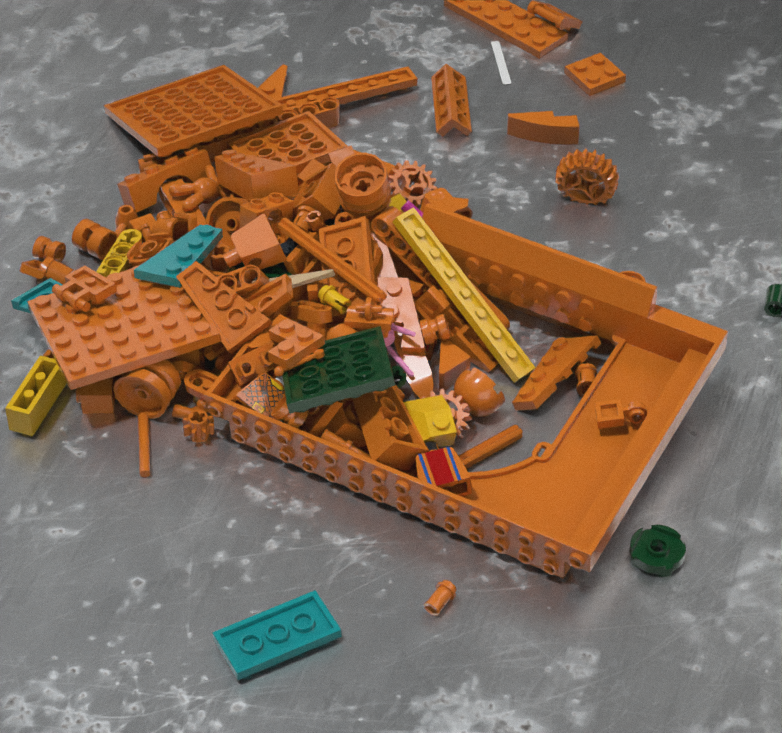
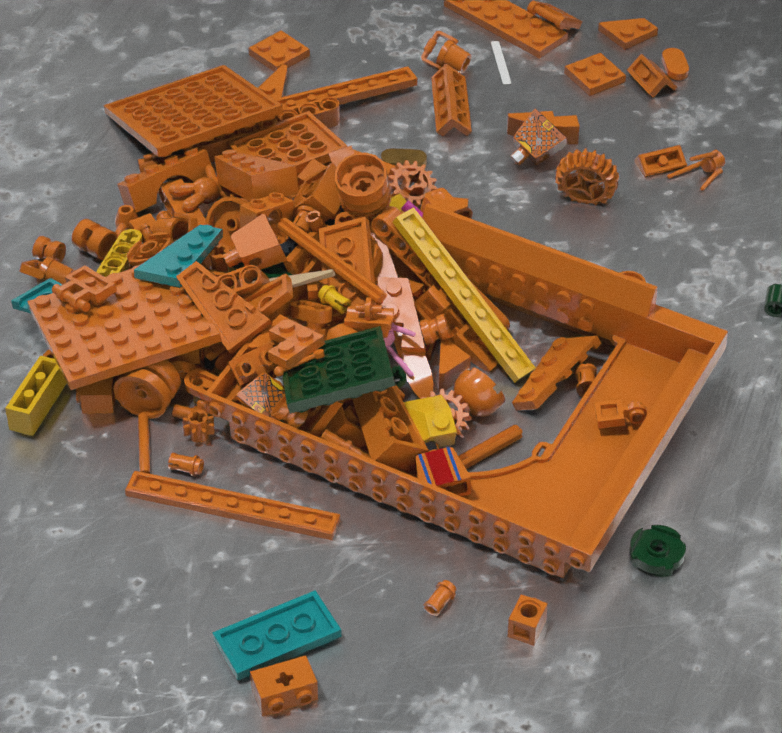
none -> orange tile [125,471,340,541]
none -> orange pin [168,452,204,476]
none -> orange plate [248,30,310,72]
none -> orange brick [250,655,318,716]
none -> pearl gold tile [381,148,427,167]
none -> orange piece [421,31,472,74]
none -> orange brick [507,594,548,646]
none -> torso [510,108,567,166]
none -> orange wing [598,18,658,50]
none -> orange panel [627,54,677,98]
none -> orange slope [634,145,687,177]
none -> orange tile [661,48,689,80]
none -> orange plant [667,149,725,191]

